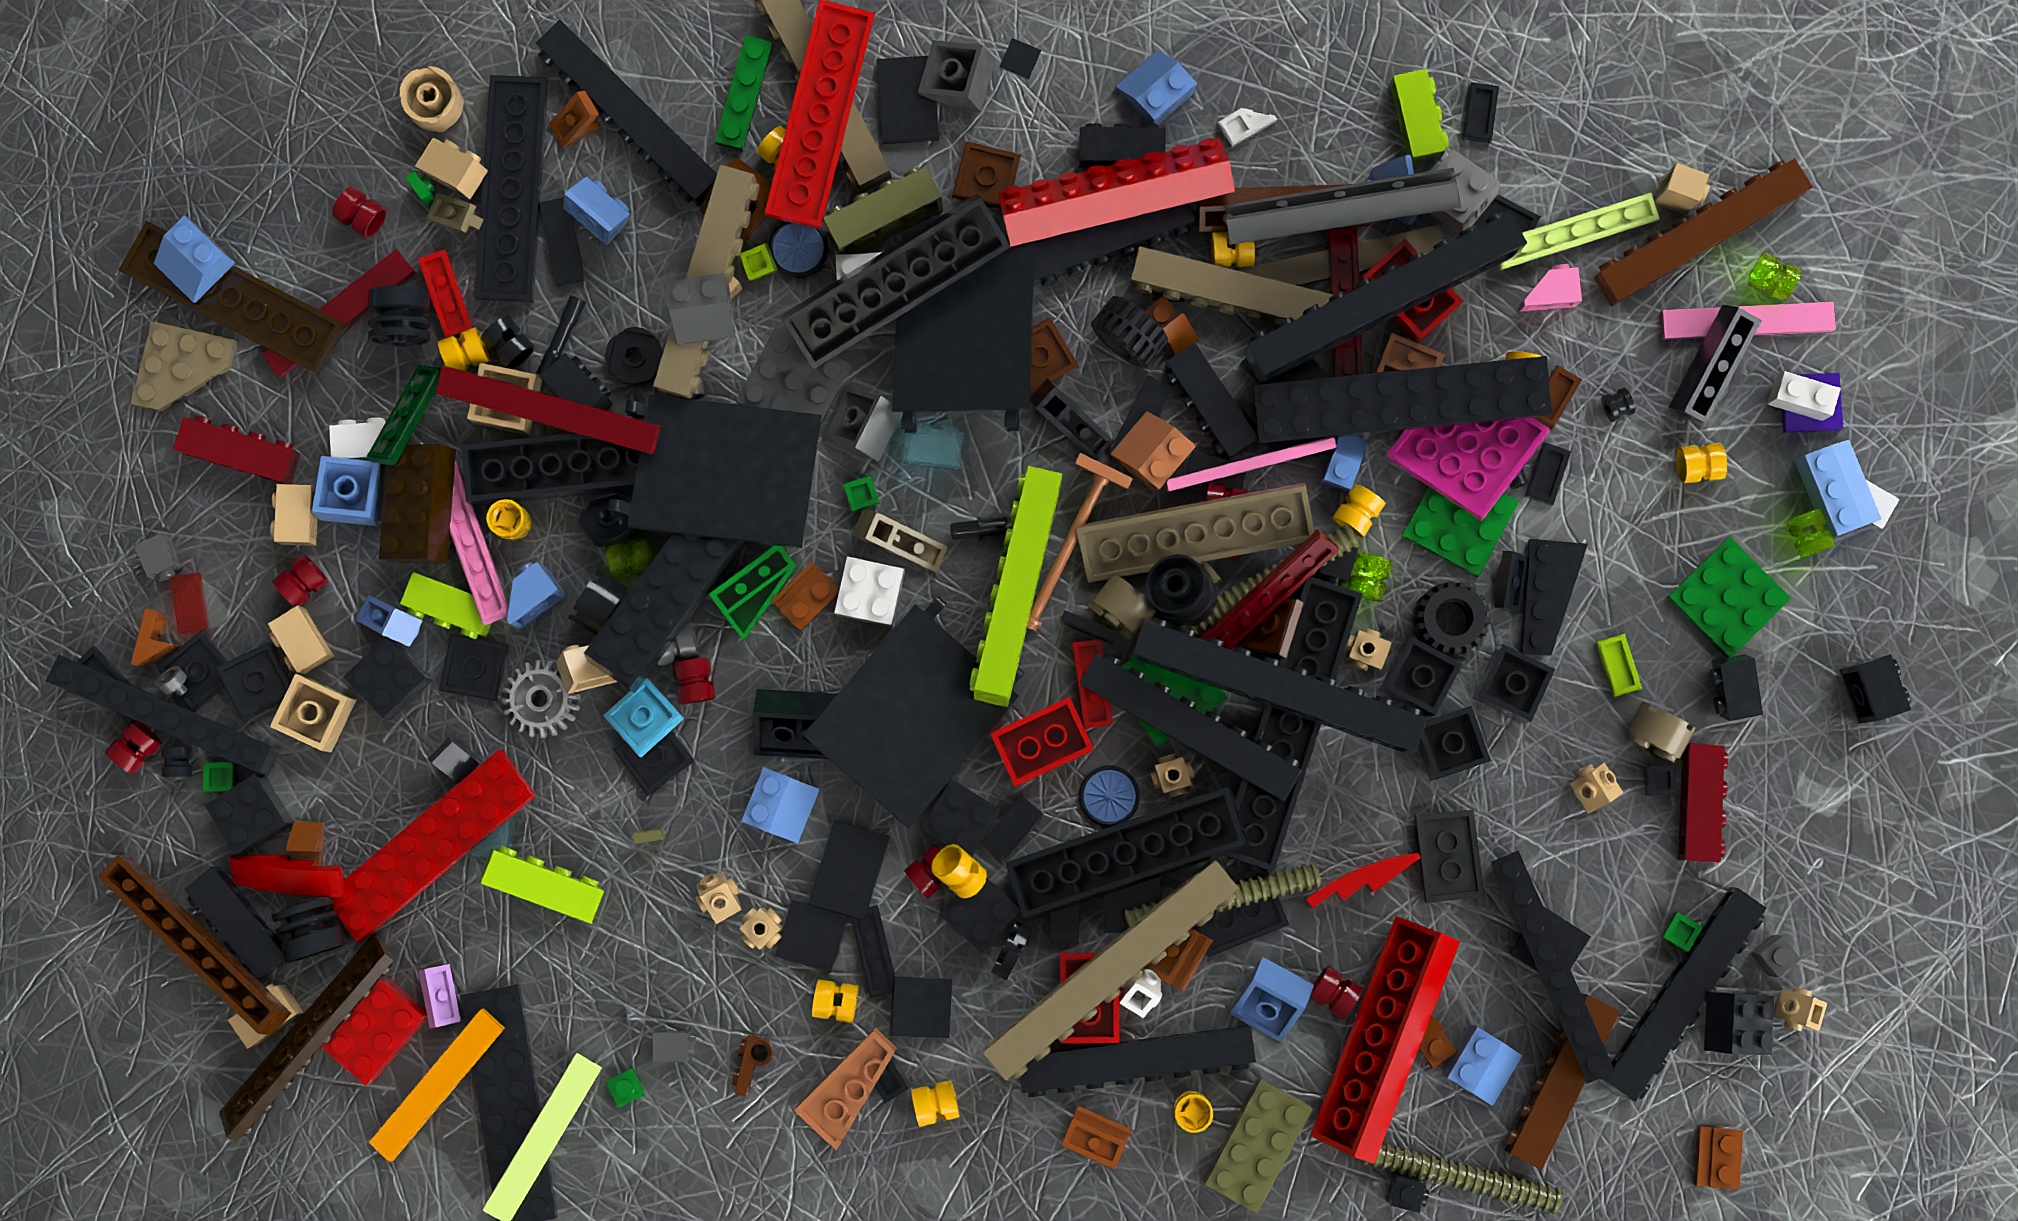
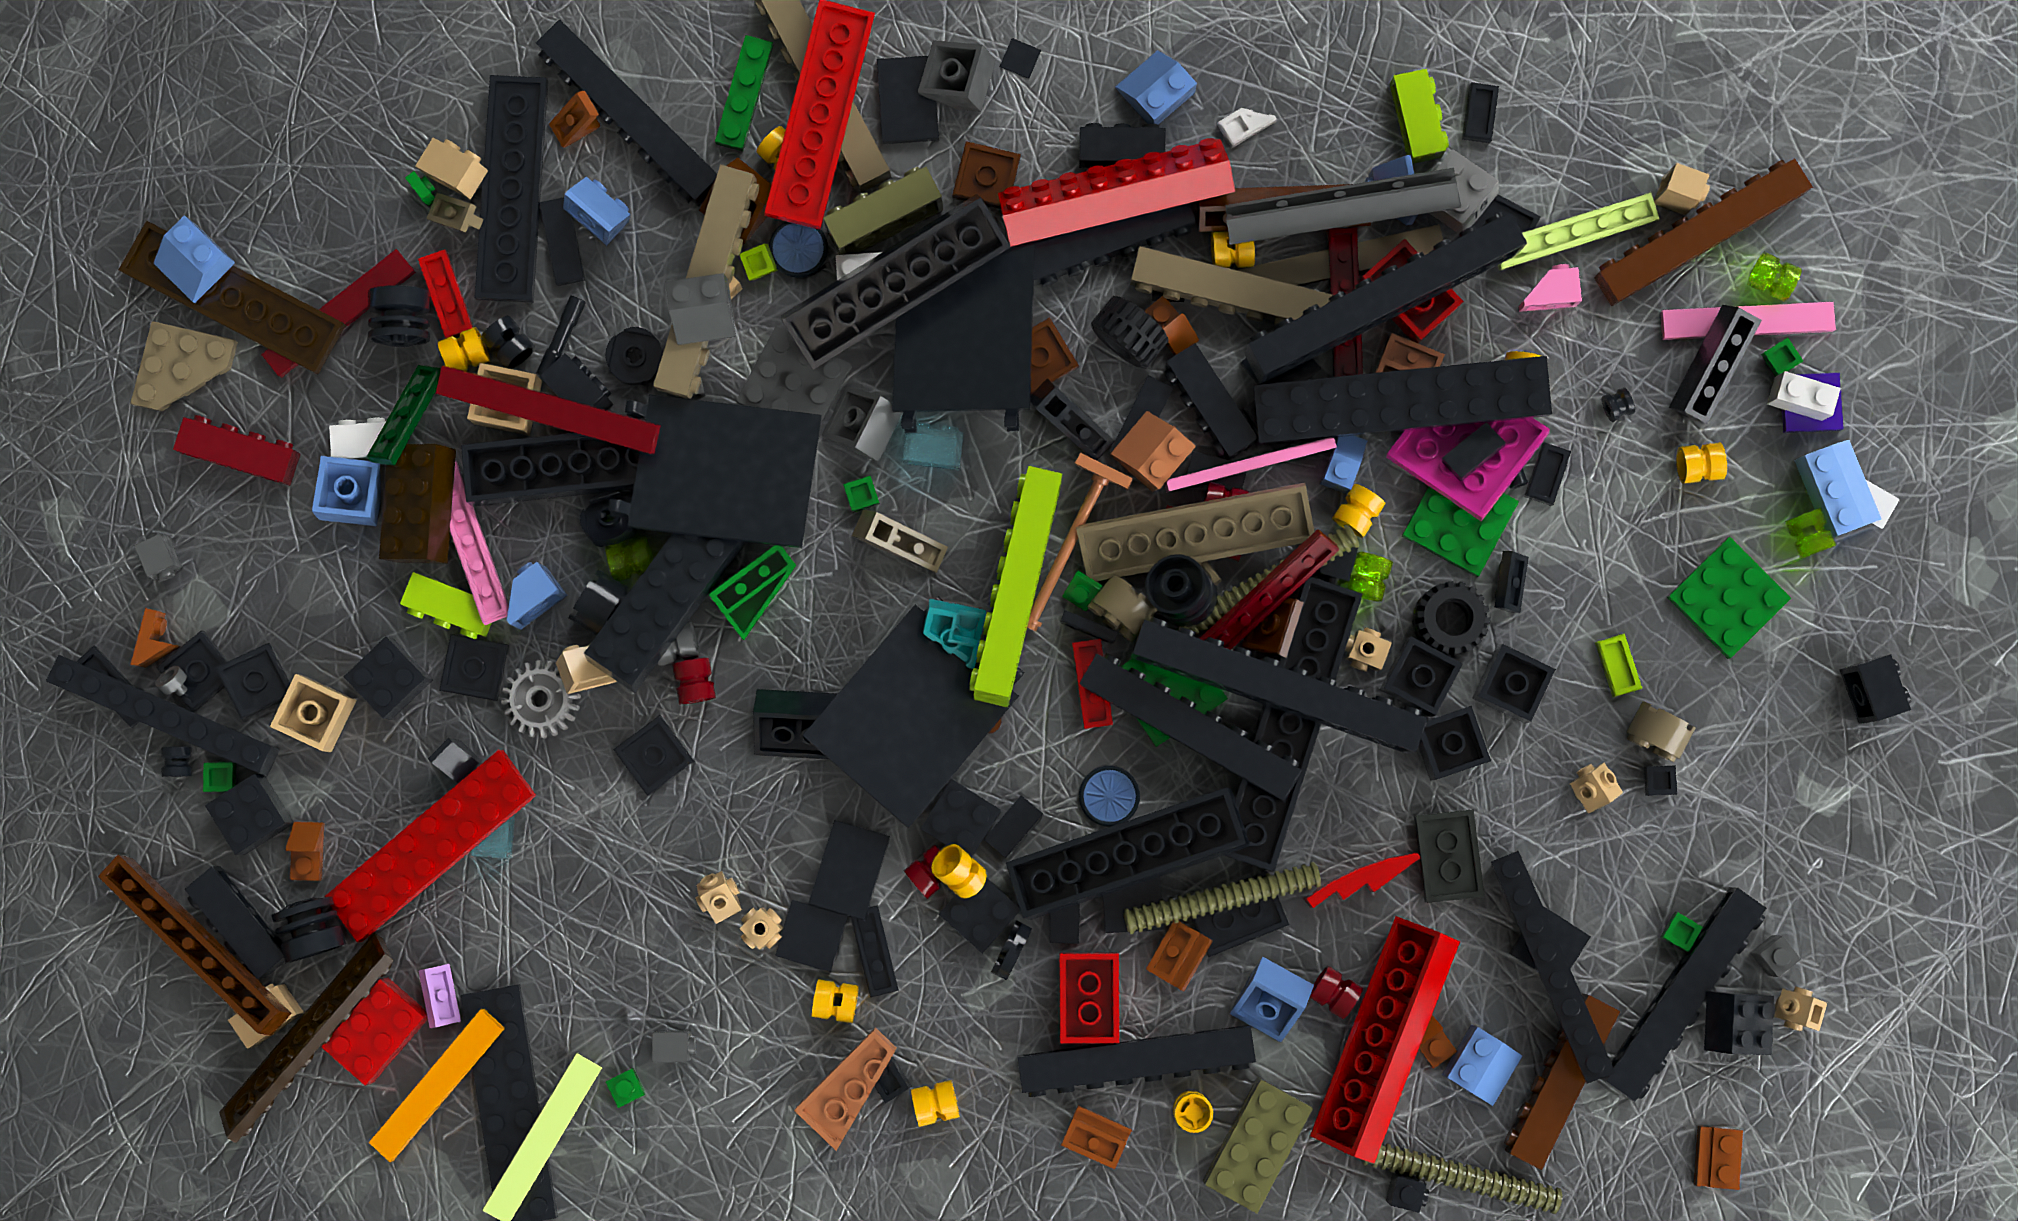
dark red wheel [105,720,162,775] -> none
clear red tile [170,573,210,635] -> none
red slope [230,855,345,897] -> none
tan brick [268,605,335,675] -> none
tan brick [270,484,318,546] -> none
dark red wheel [272,554,329,607] -> none
dark red wheel [332,186,387,239] -> none
medium blue slope [356,595,422,647] -> none
tan brick [400,67,464,133] -> none
lime brick [478,845,604,924] -> none
yellow wheel [486,499,532,541] -> none
medium azure tile [603,678,684,757] -> none
olive tile [633,828,667,844] -> none
reddish brown plate [731,1033,775,1096] -> none
medium blue slope [741,767,820,843] -> none
dark orange plate [771,561,840,632] -> none
white brick [834,556,905,628] -> none
black tile [890,976,952,1038] -> none
black axle [950,516,1008,540] -> none
dark tan brick [982,860,1239,1081] -> none
red brick [990,697,1094,787] -> none
white brick [1119,968,1162,1018] -> none
tan brick [1150,754,1194,798] -> none
black wing [1521,539,1588,656] -> none
reddish brown tile [1534,365,1582,430] -> none
dark red brick [1678,743,1729,862] -> none
black brick [1709,654,1763,721] -> none
none -> teal slope [923,599,986,669]
none -> green plate [1062,570,1103,611]
none -> black tile [1442,422,1506,481]
none -> green plate [1761,337,1803,377]

